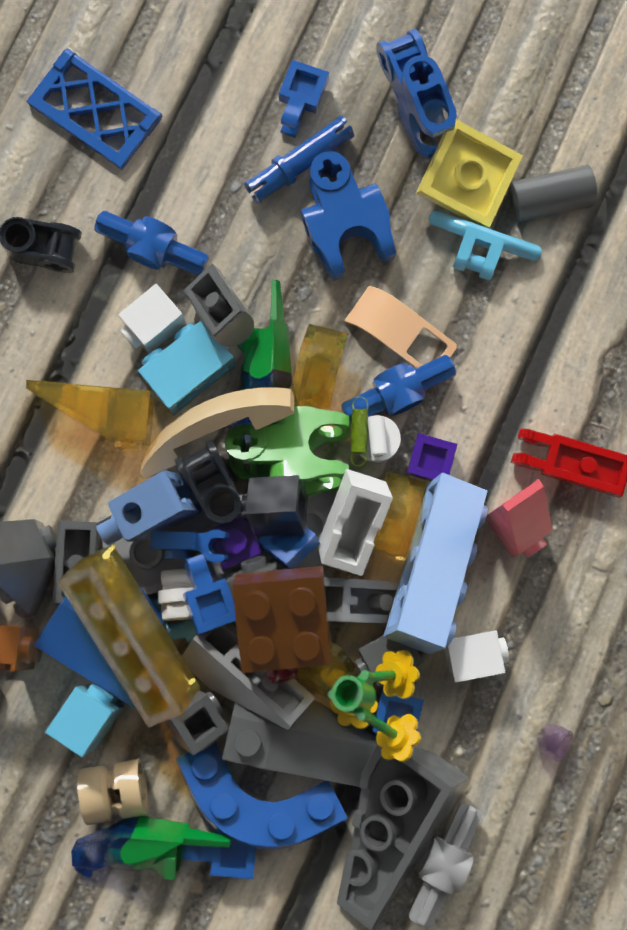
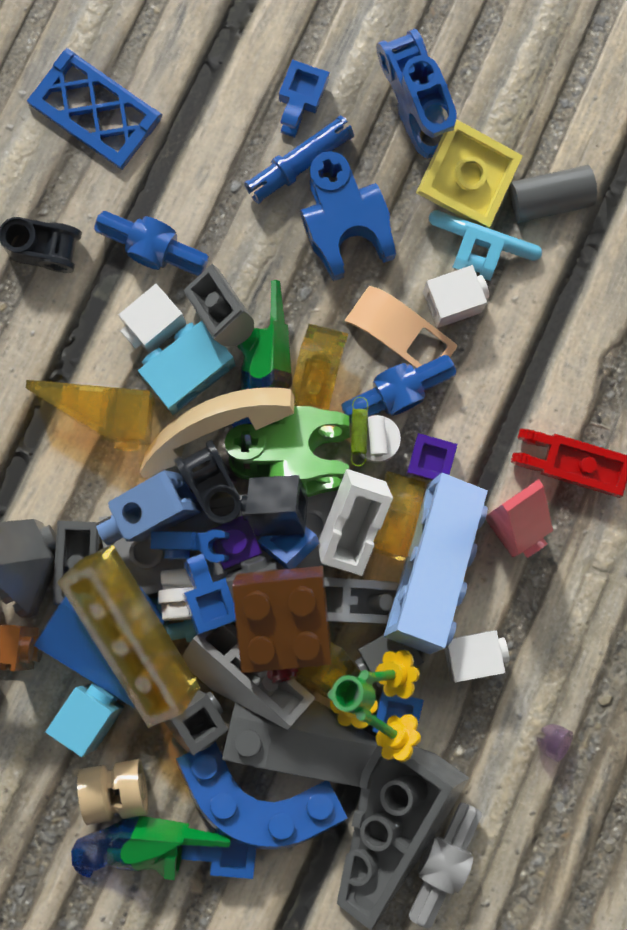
none -> white brick [423,265,489,328]

